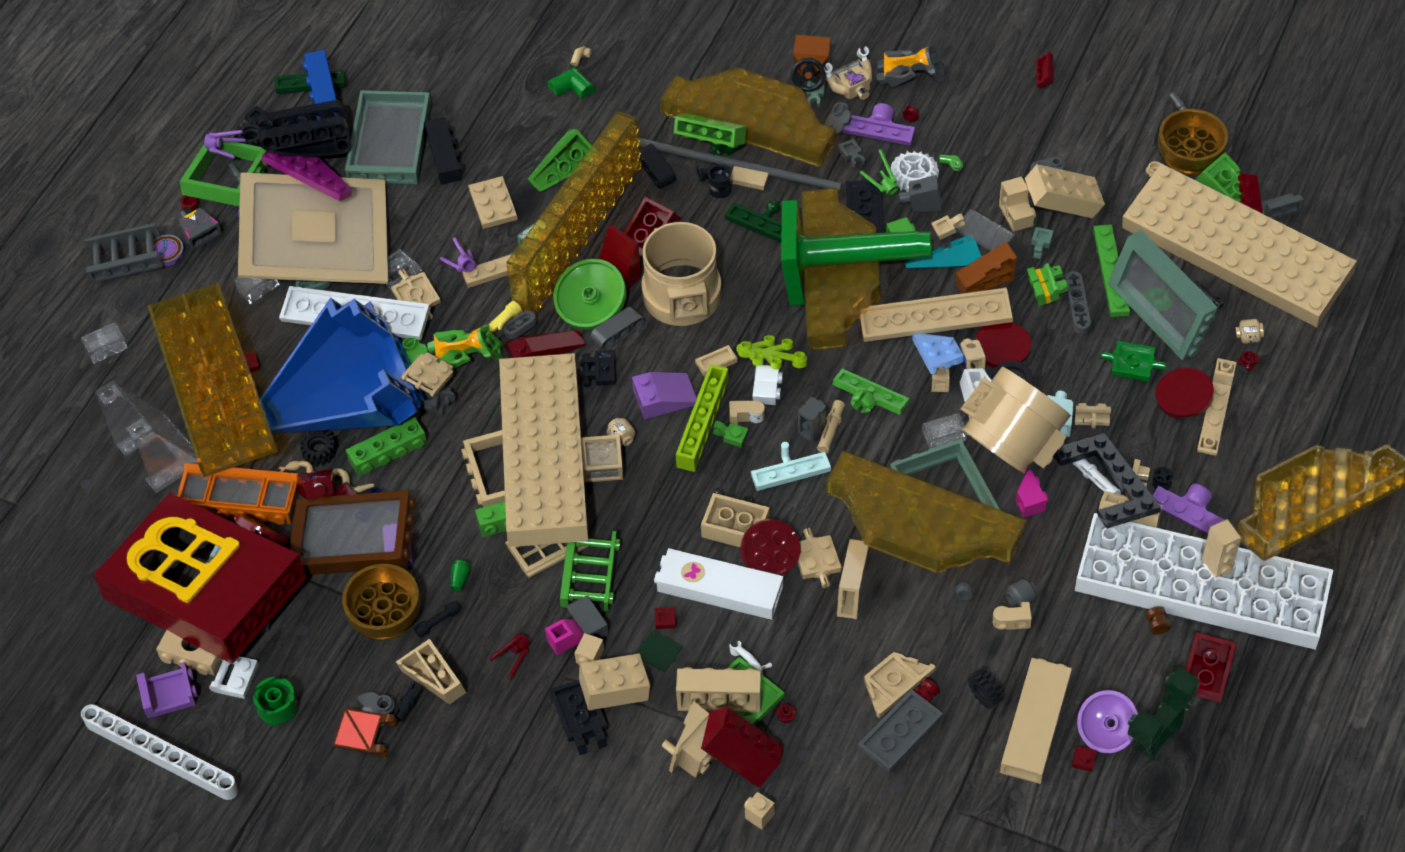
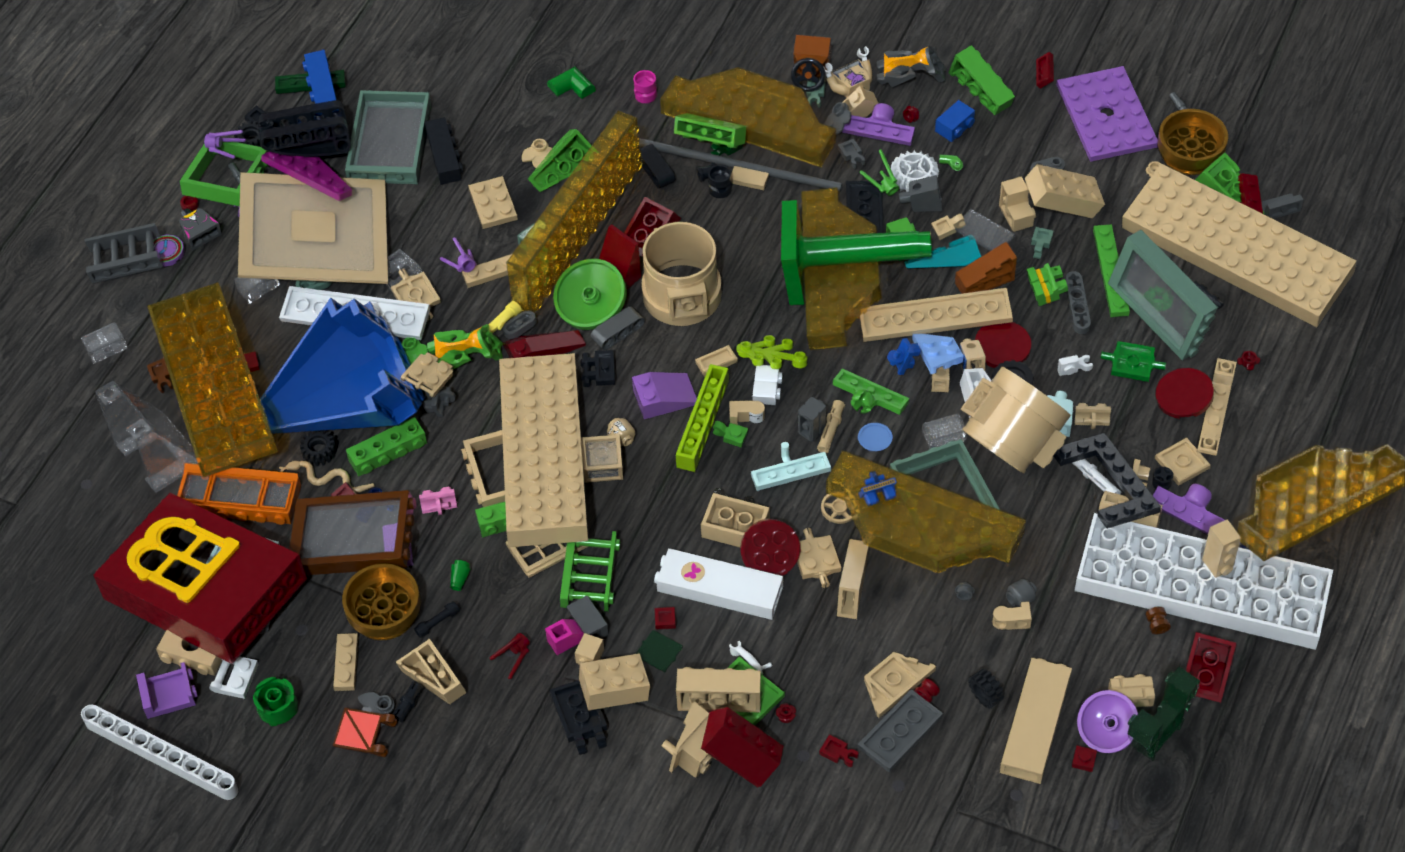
dark red tile [234,513,290,545] -> none
dark red torso [296,468,336,499] -> none
tan arm [570,46,592,66] -> none
dark green plate [725,200,782,243] -> none
tan brick [744,792,775,830] -> none
dark pink slope [1016,470,1048,518] -> none
tan head [1235,319,1264,344] -> none
none -> reddish brown plate [147,358,173,393]
none -> tan plate [333,633,358,691]
none -> bright pink hips [419,487,457,515]
none -> tan plate [522,139,552,168]
none -> dark pink wheel [633,70,657,103]
none -> dark red plate [819,734,859,767]
none -> tan wheel [821,491,858,524]
none -> tan slope [842,86,878,117]
none -> medium blue piece [858,423,893,451]
none -> blue hips [858,471,897,506]
none -> blue hips [887,338,921,375]
none -> blue brick [935,100,975,142]
none -> bright green wedge [949,45,1015,115]
none -> medium lavender plate [1056,66,1158,162]
none -> white plate [1057,355,1093,376]
none -> tan brick [1108,674,1155,707]
none -> tan plate [1155,438,1210,486]

